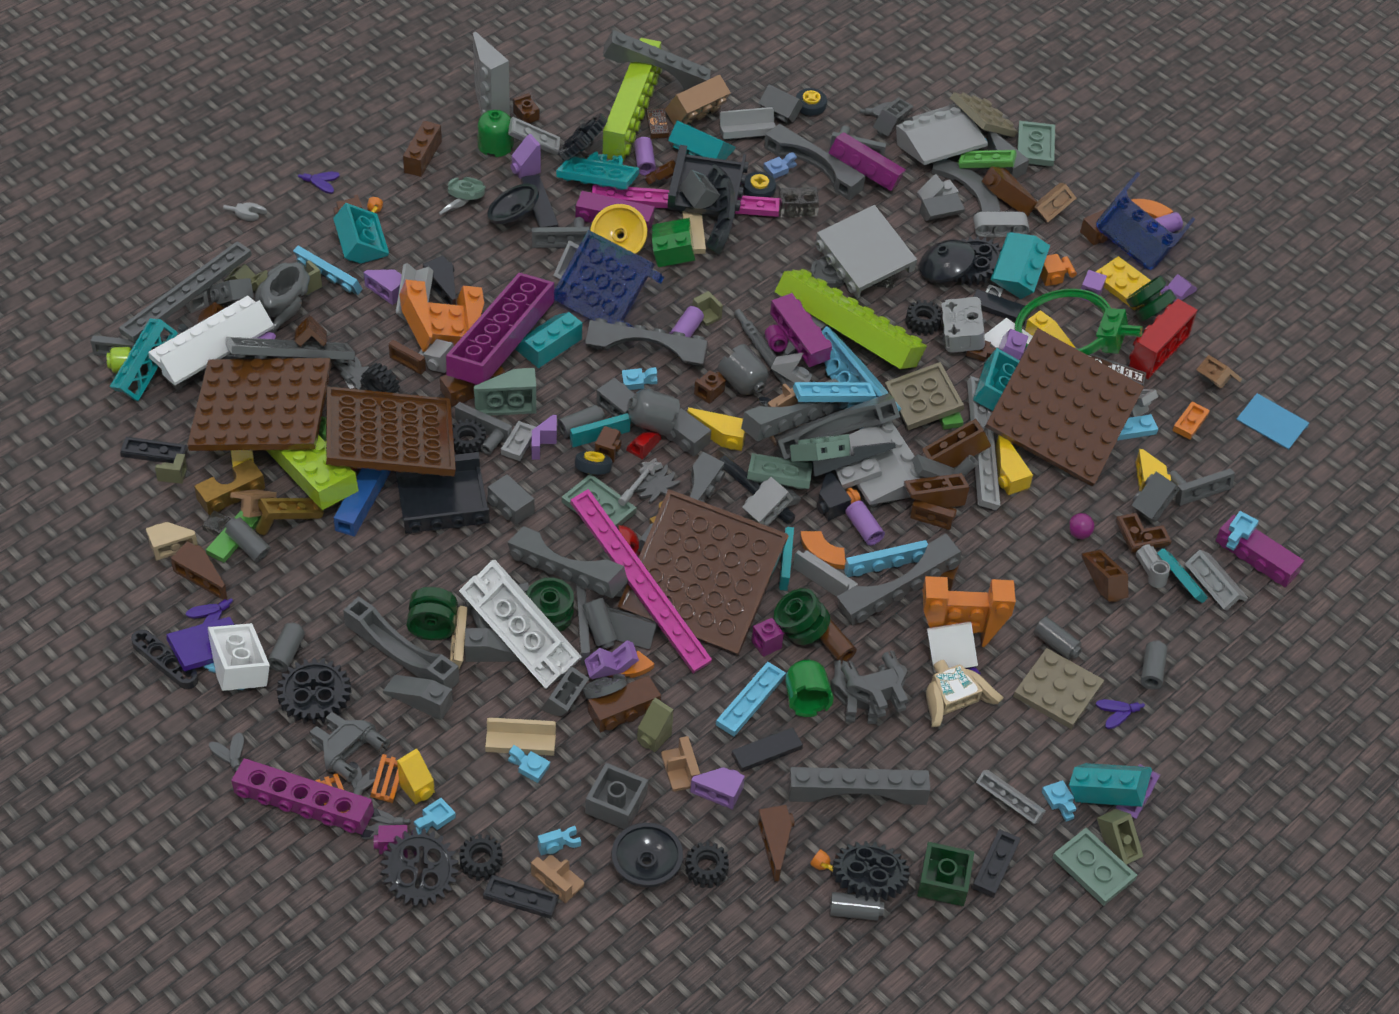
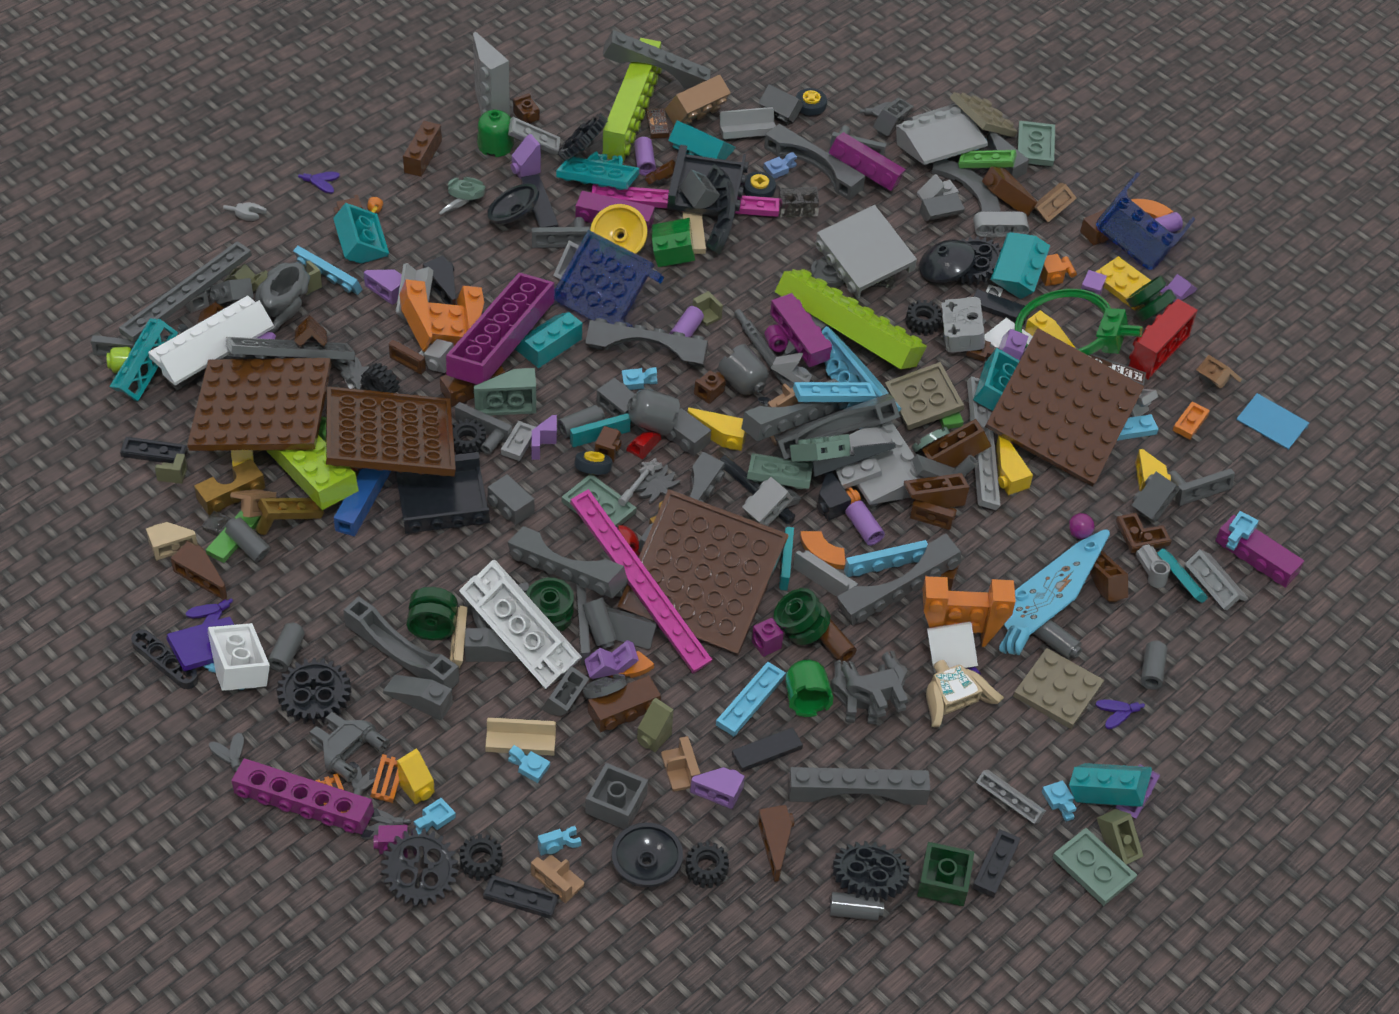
orange hinge [810,849,833,872] -> none
none -> sand green tile [912,427,950,454]
none -> medium azure wing [999,530,1110,655]

